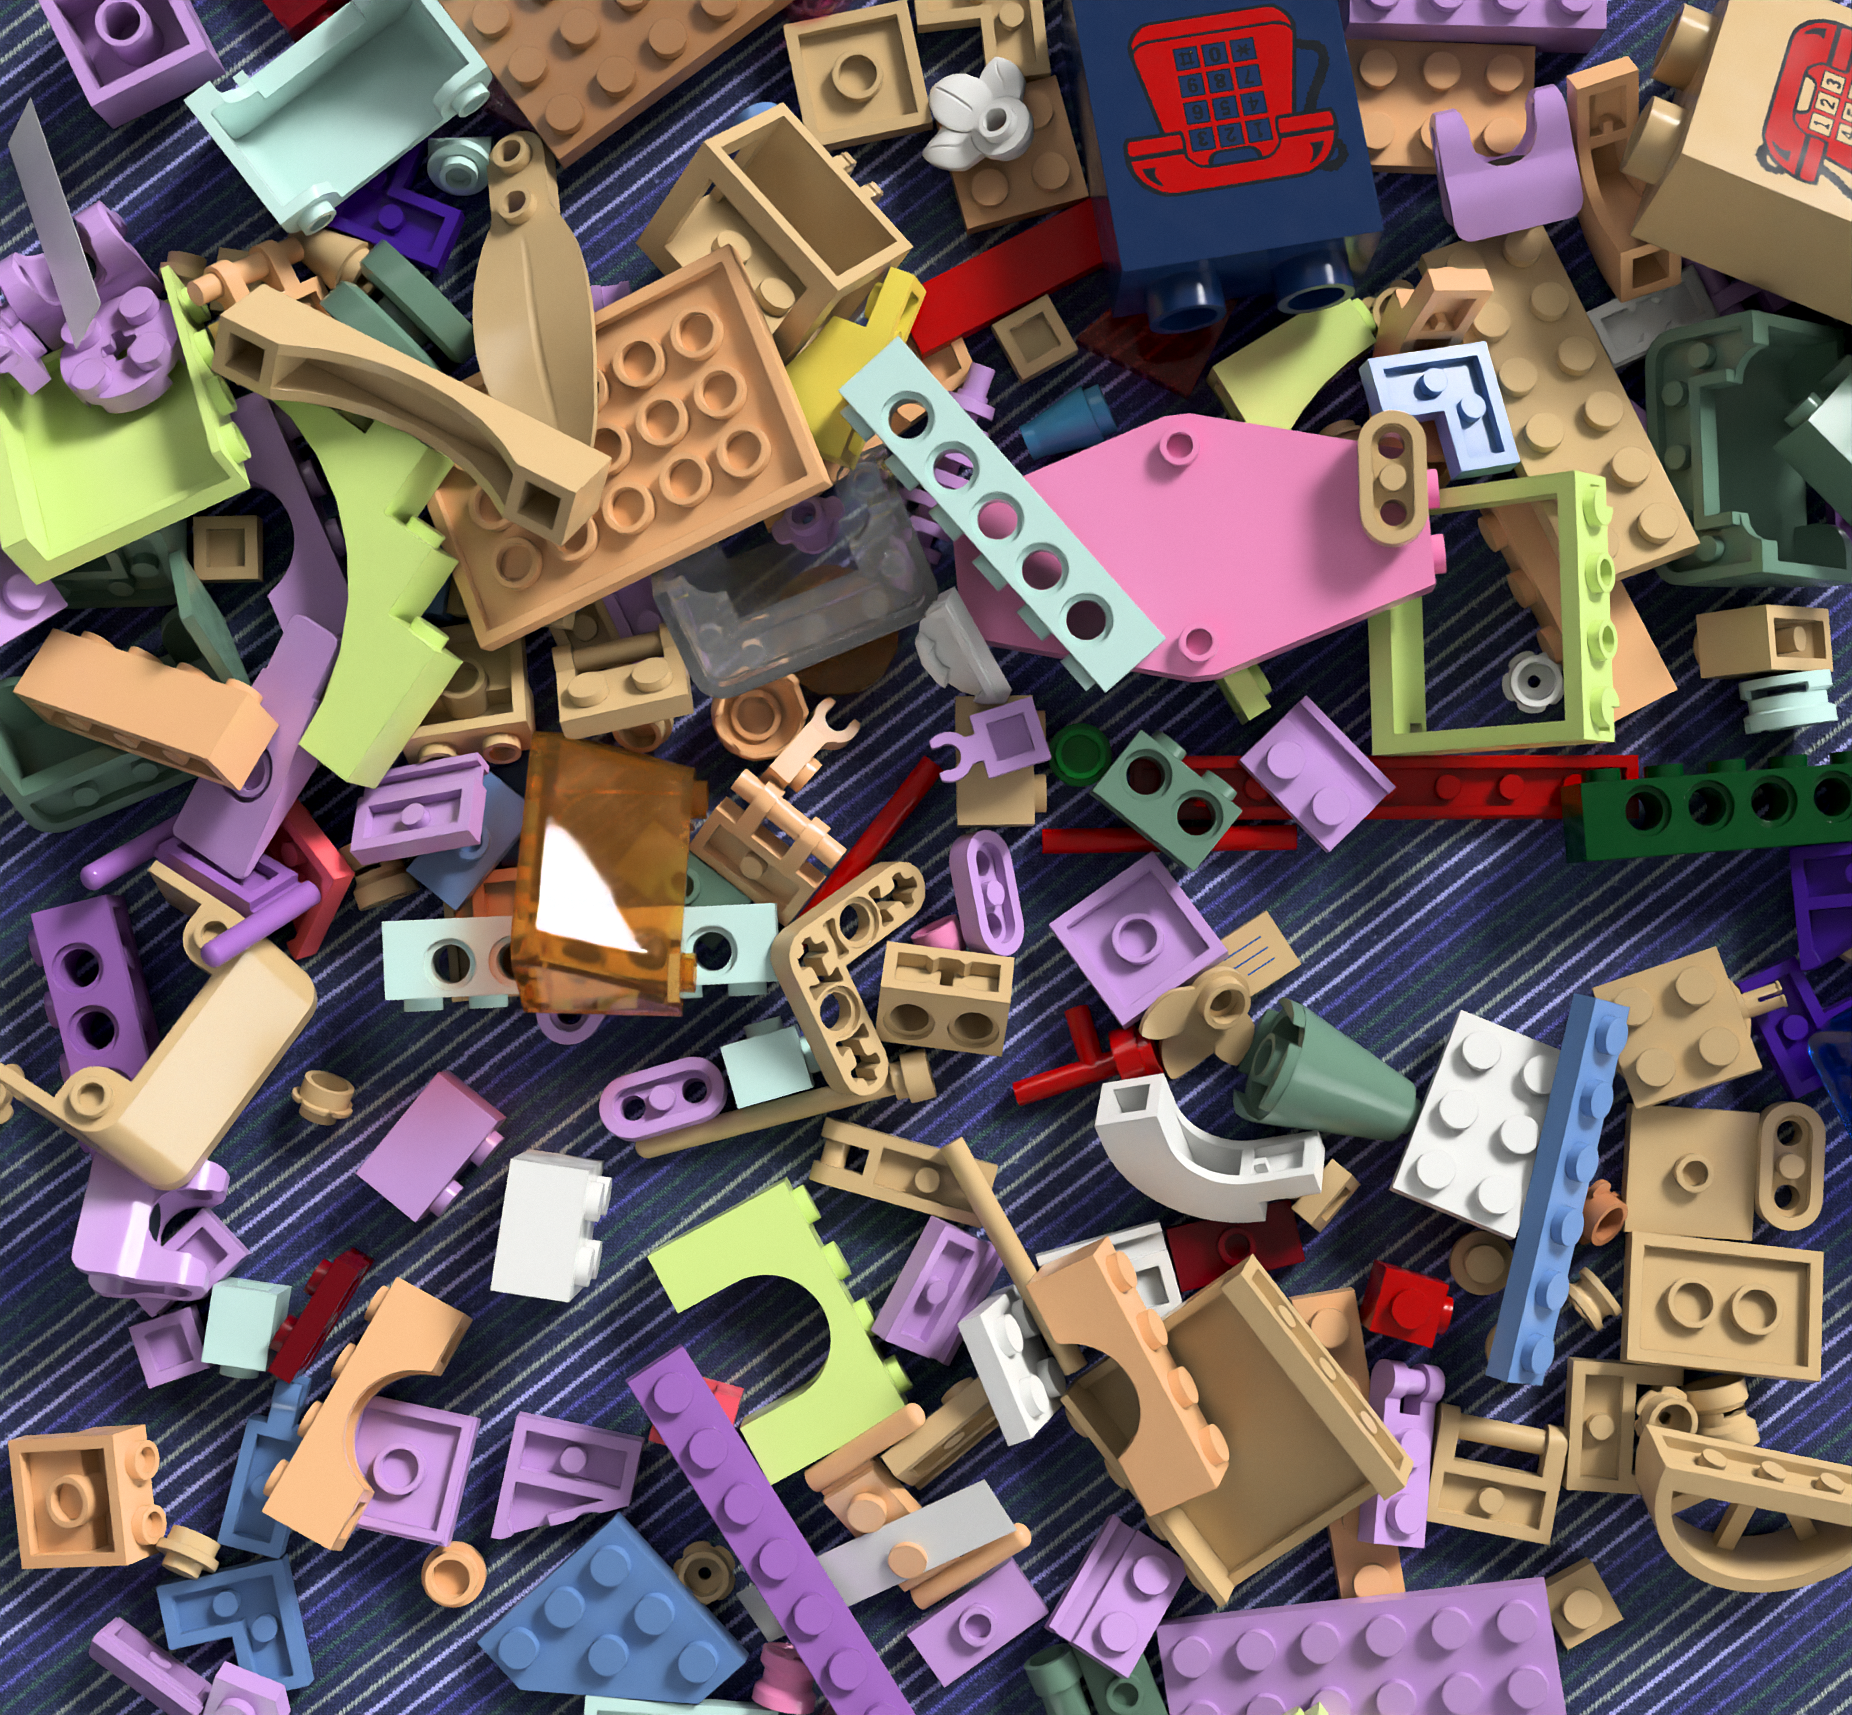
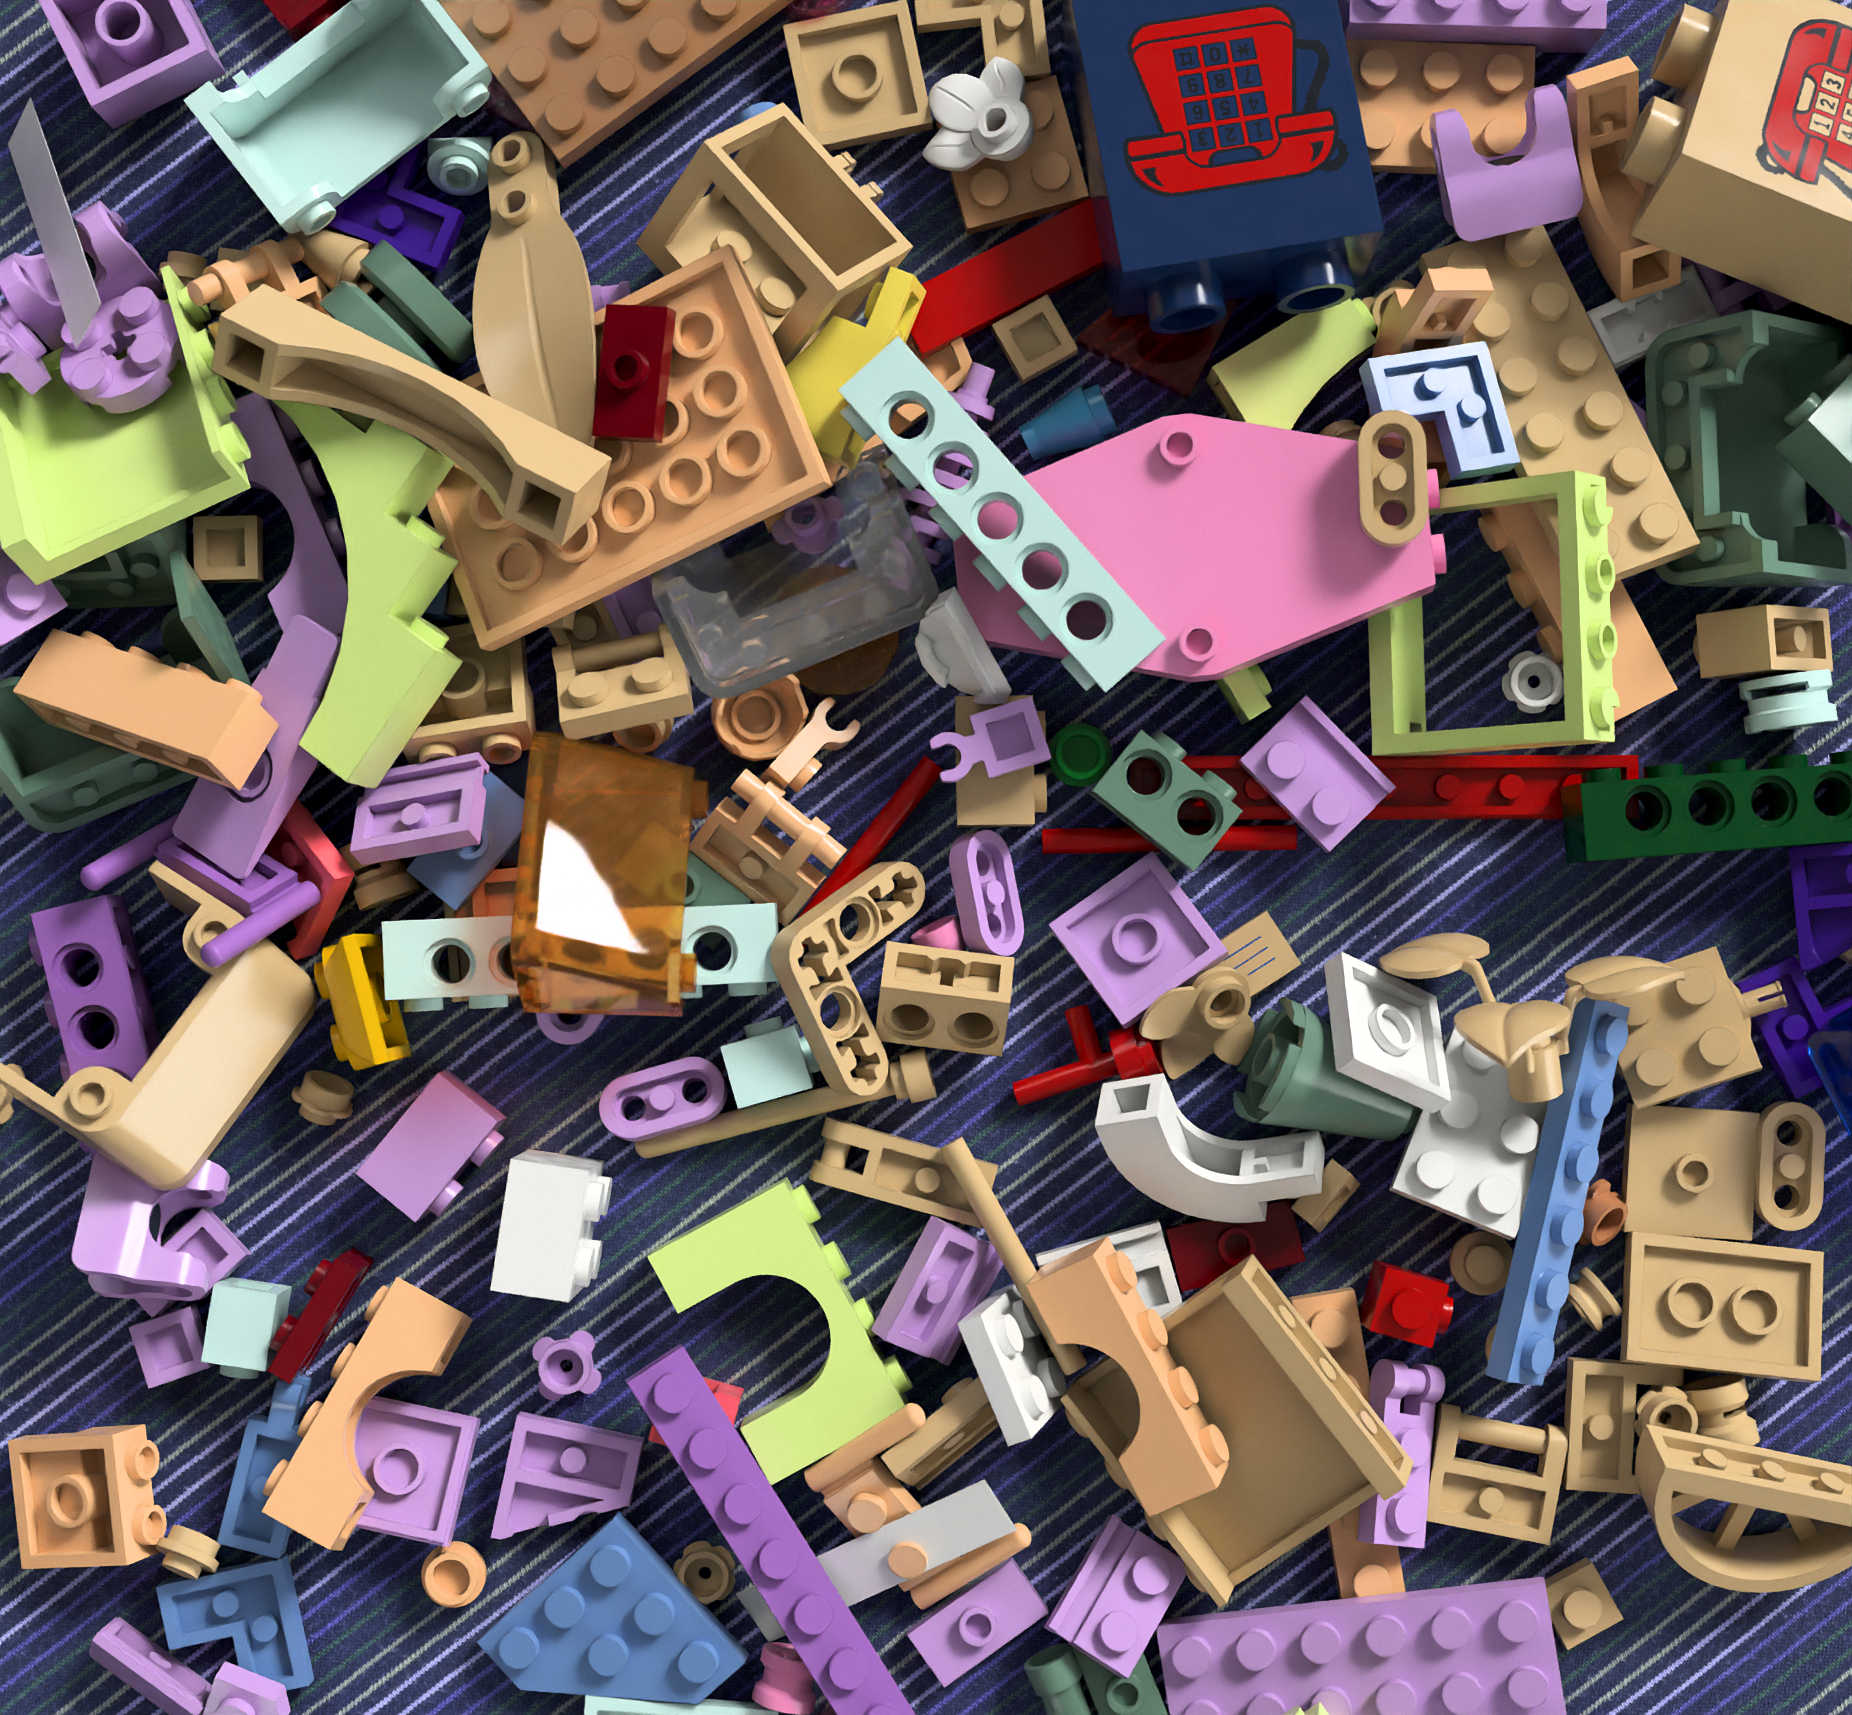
none -> yellow slope [314,934,412,1071]
none -> lavender plate [532,1330,602,1400]
none -> dark red plate [592,304,676,443]
none -> white plate [1324,952,1451,1114]
none -> tan plant [1378,933,1685,1103]

